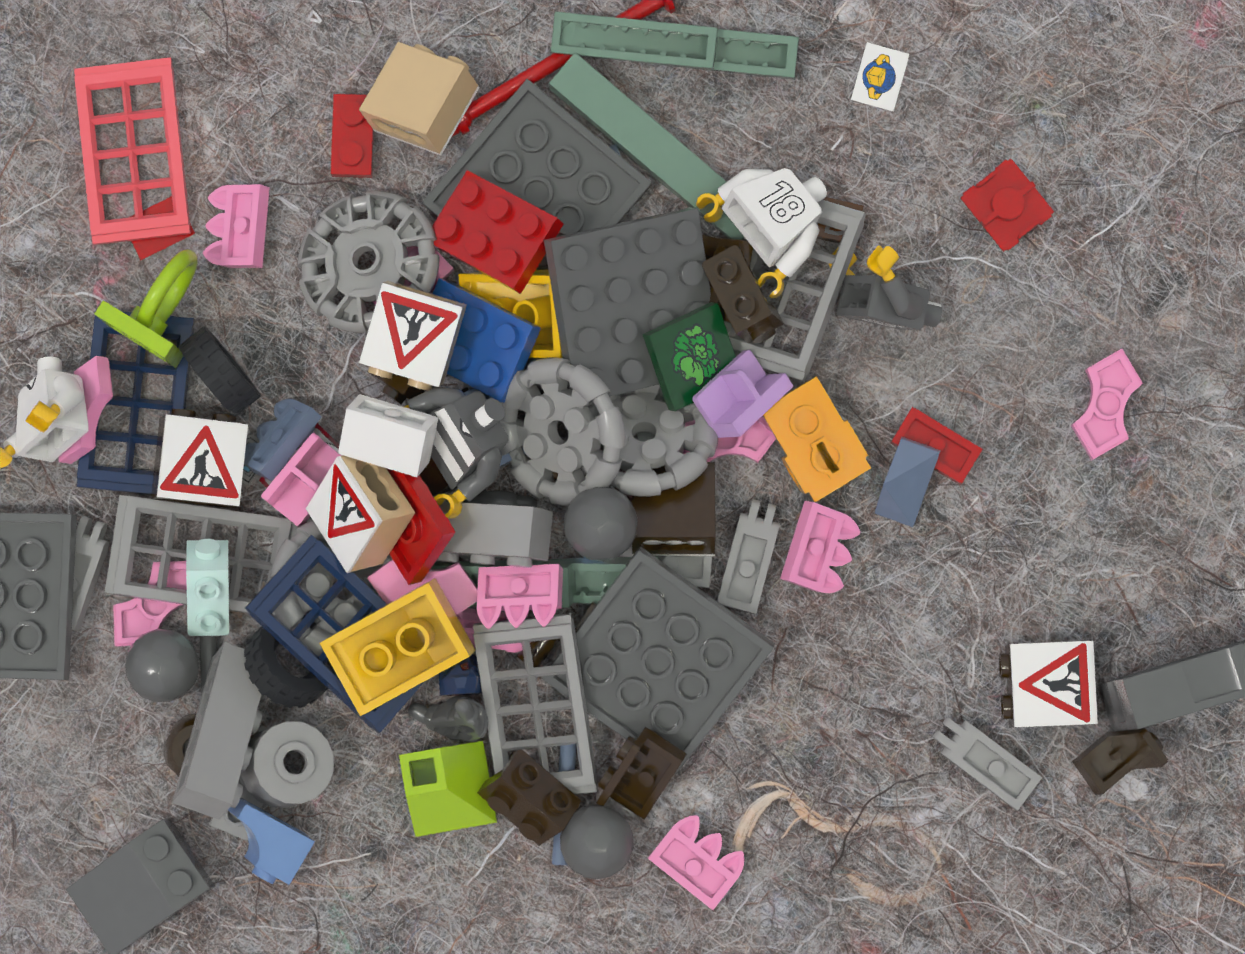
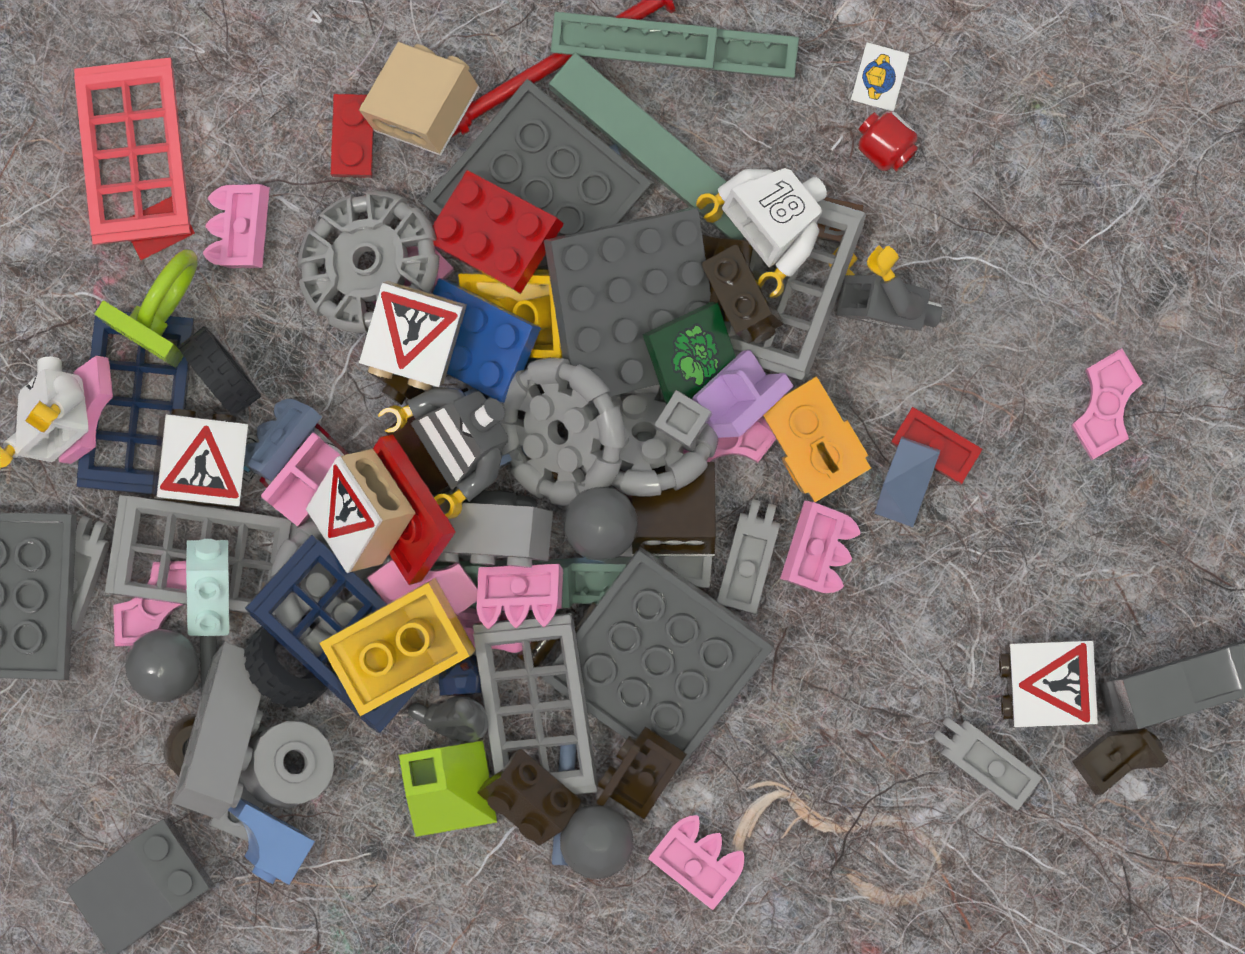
white panel [338,394,438,477] -> none
red piece [960,159,1054,252] -> none
none -> light grey plate [654,390,712,449]
none -> red head [858,111,919,172]

